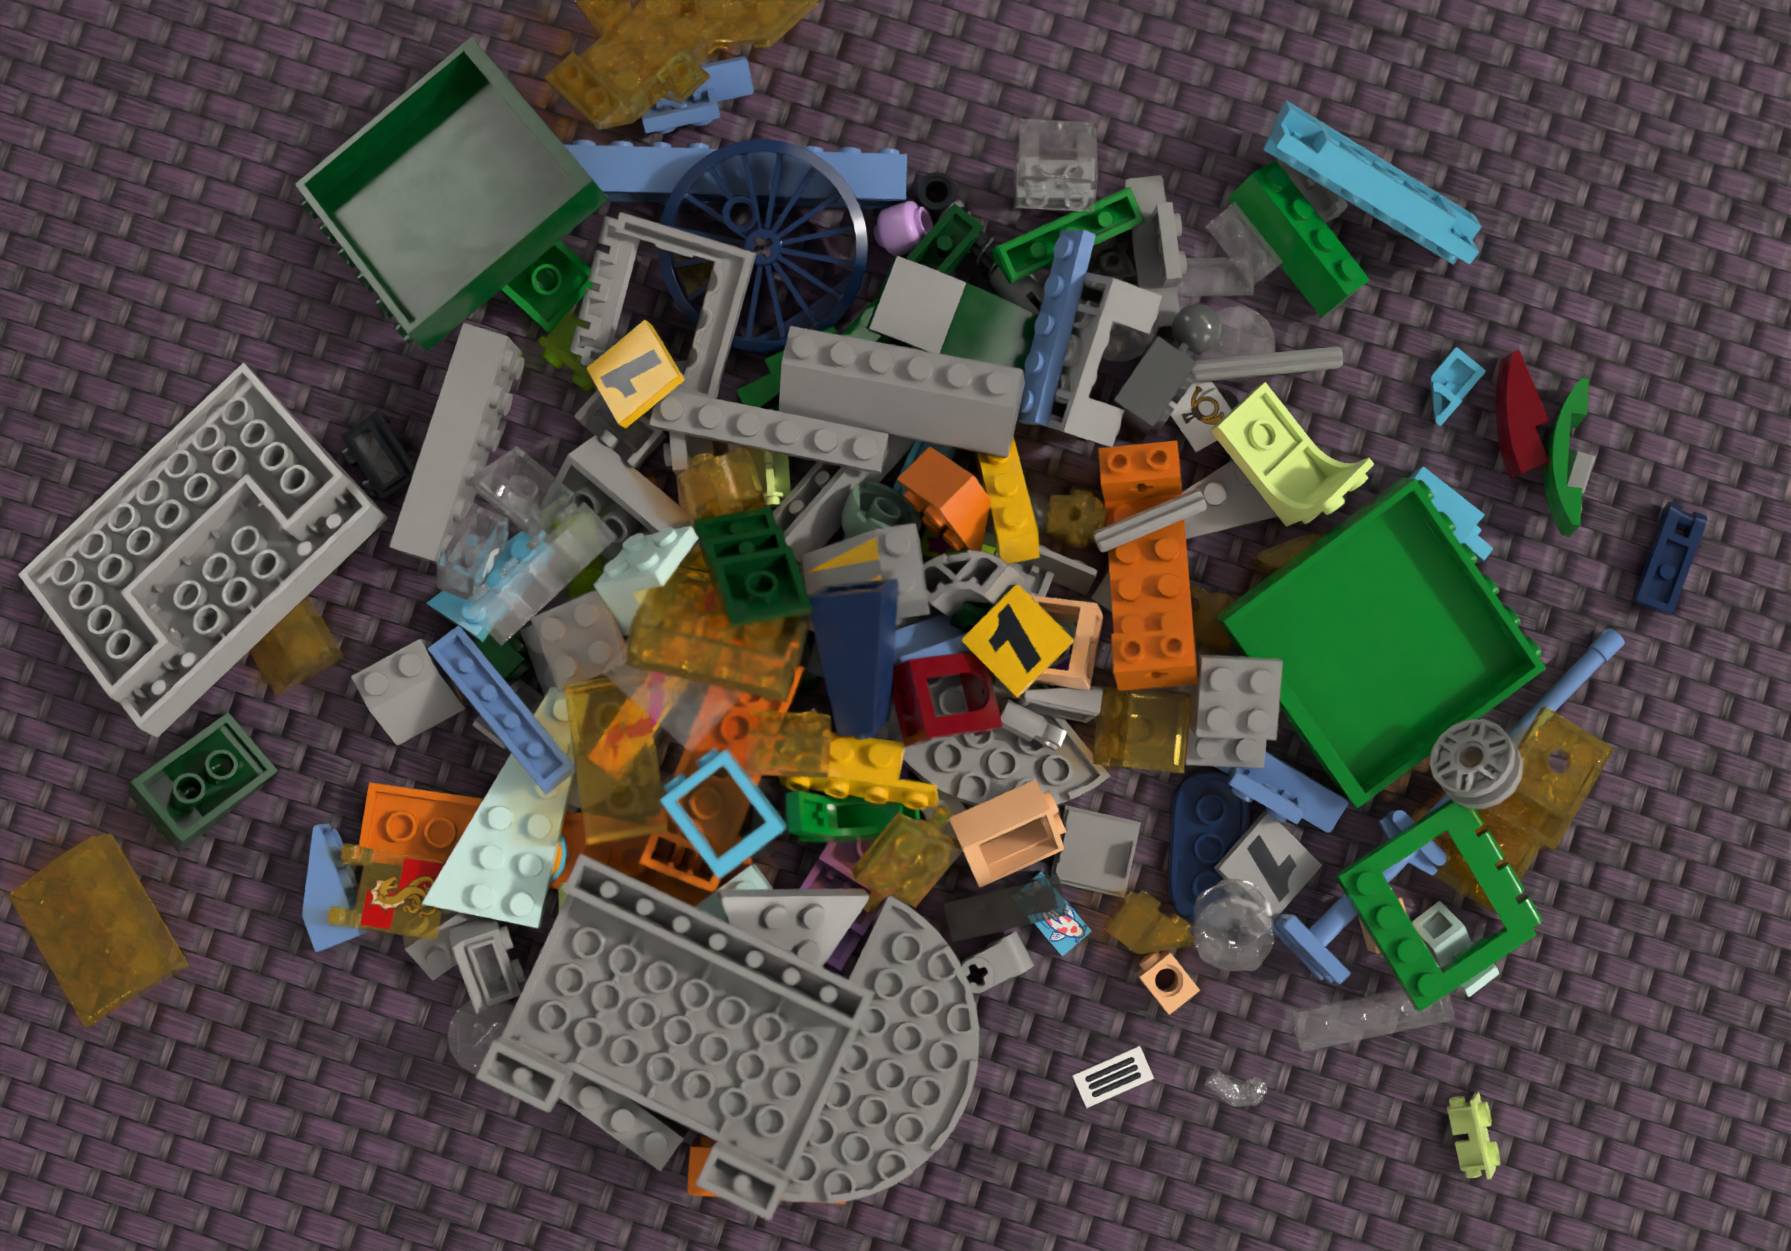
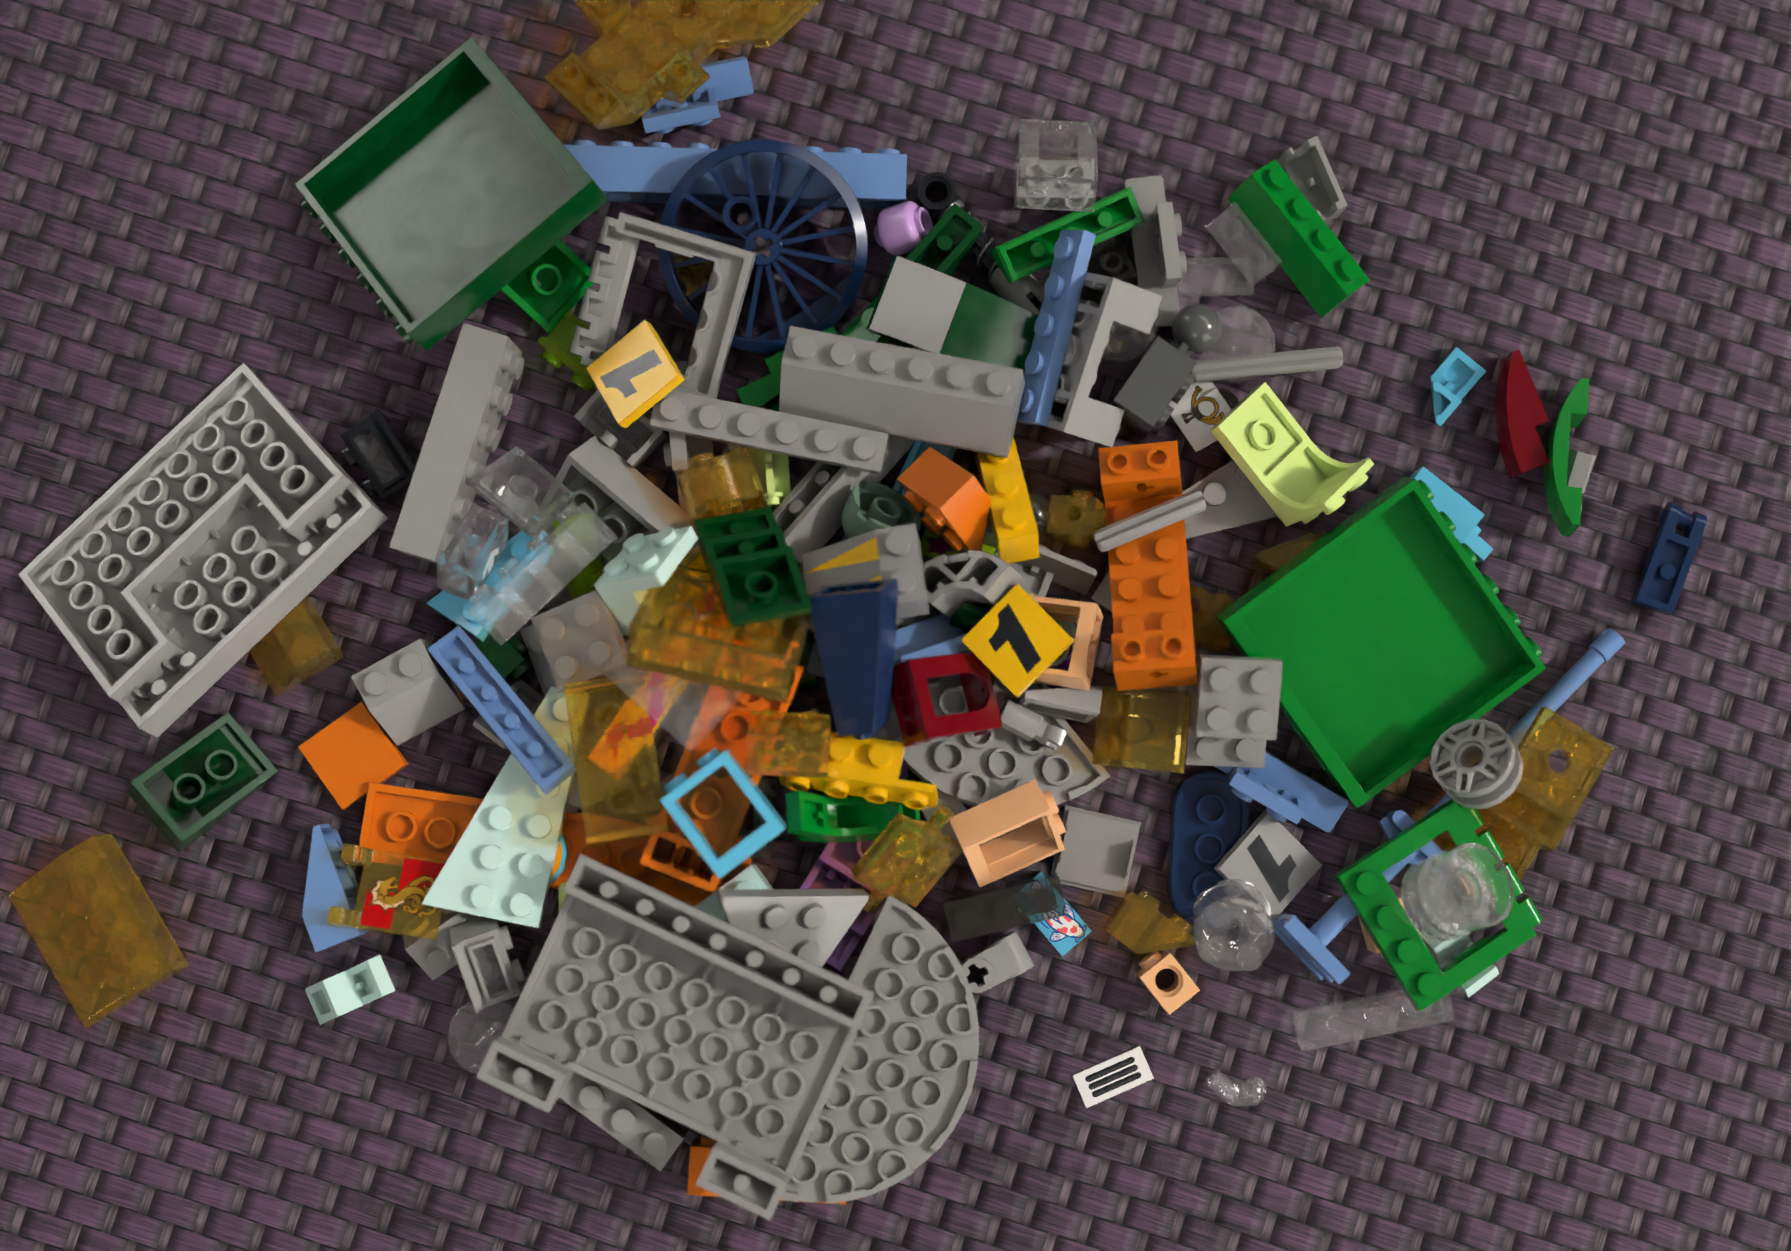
medium azure slope [1263,100,1482,265] -> none
yellowish green hinge [1447,1091,1500,1179] -> none
none -> orange tile [298,701,409,810]
none -> light aqua slope [305,955,395,1025]
none -> clear wheel [1401,843,1513,942]

